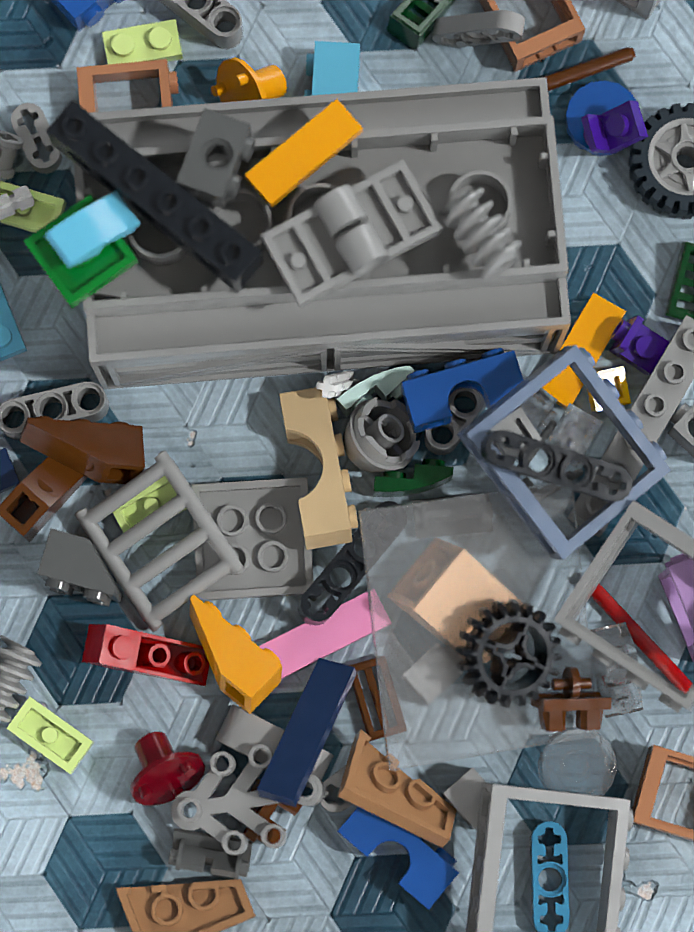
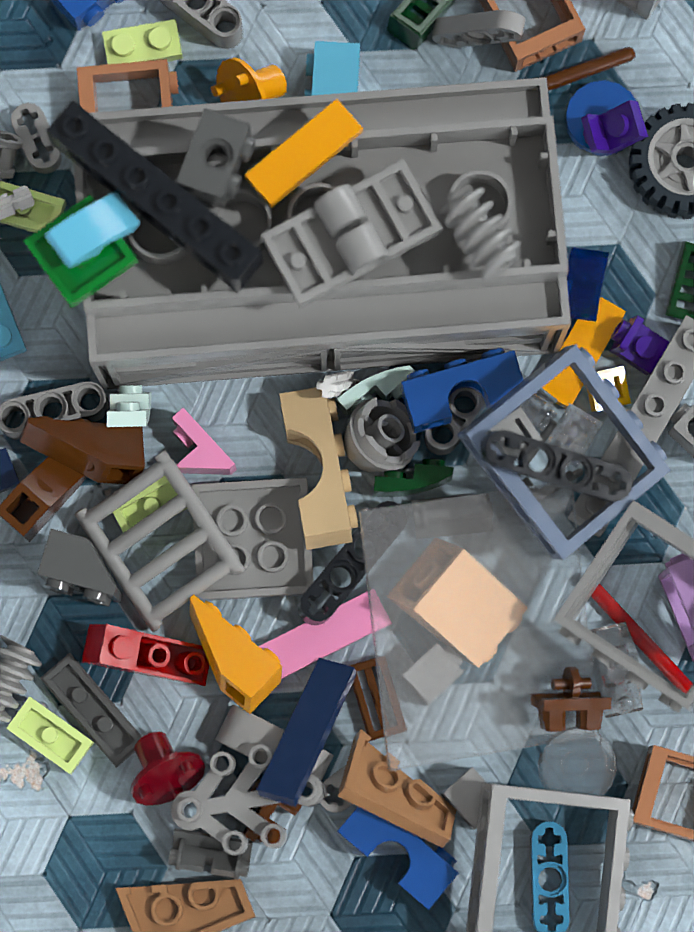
black gear [455,599,563,708] -> none
none -> dark grey tile [40,653,142,767]
none -> light aqua slope [107,385,151,427]
none -> bright pink slope [172,408,237,475]
none -> clear blue slope [566,247,609,322]

